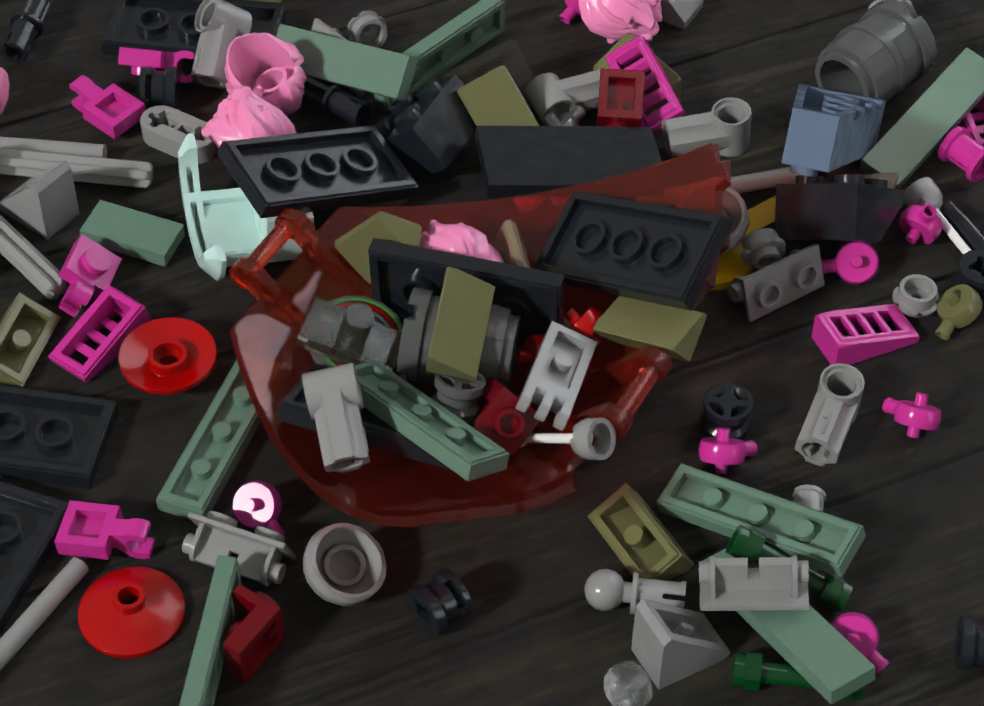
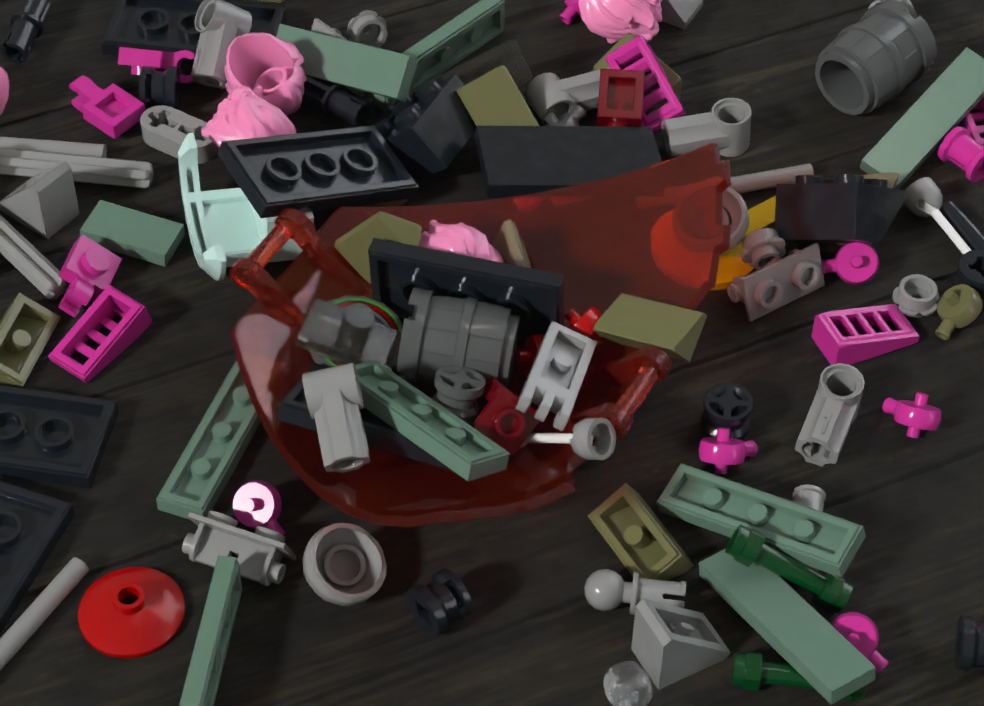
dark pink plate [54,500,156,560] -> none
red dish [118,317,217,395] -> none
dark red bracket [223,585,285,684] -> none
olive slope [426,266,495,381] -> none
black tile [533,191,733,311] -> none
light grey hinge [699,555,809,611] -> none
sand blue wedge [781,84,886,177] -> none
dark pink piece [898,204,943,244] -> none

